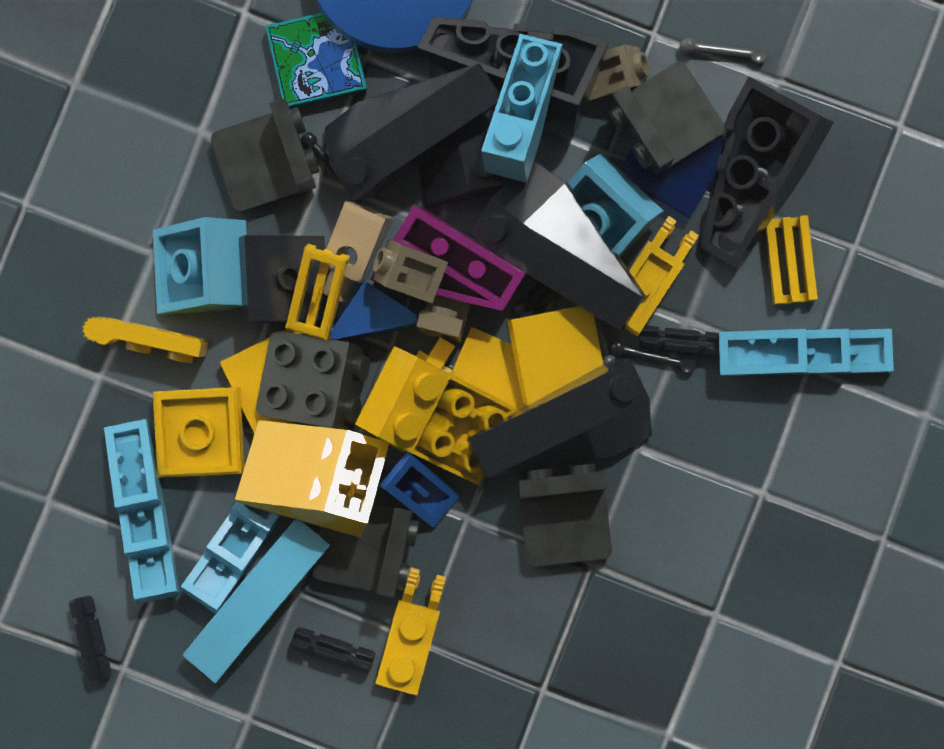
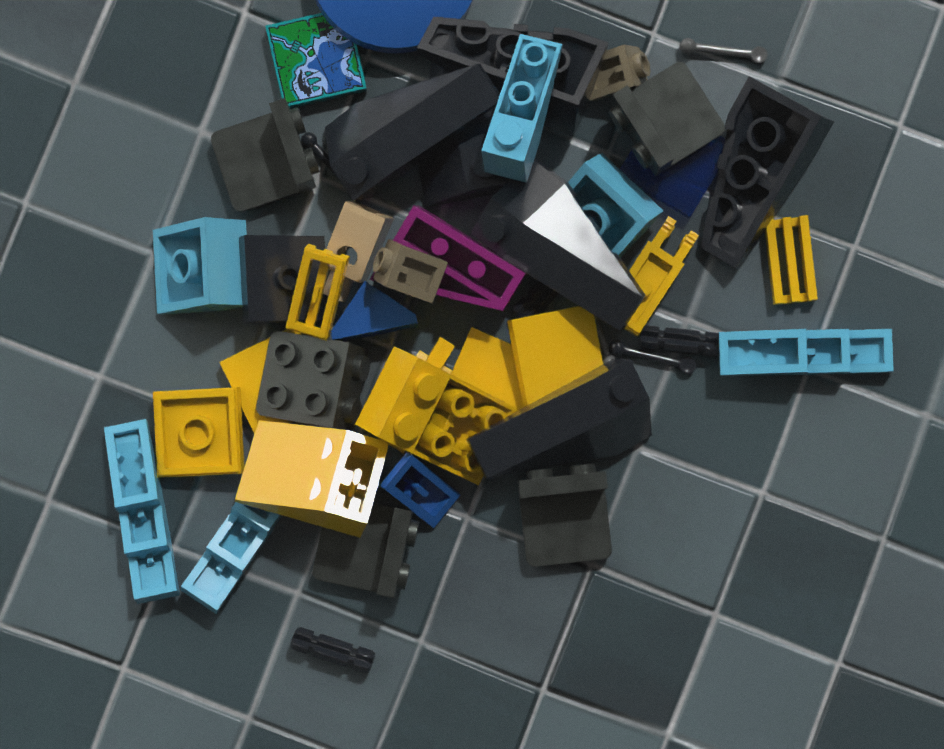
black axle [69,596,112,681] -> none
yellow hinge [82,317,209,363] -> none
medium azure slope [182,519,330,684] -> none
yellow hinge [375,567,446,696] -> none
dark tan bracket [417,295,471,344] -> none

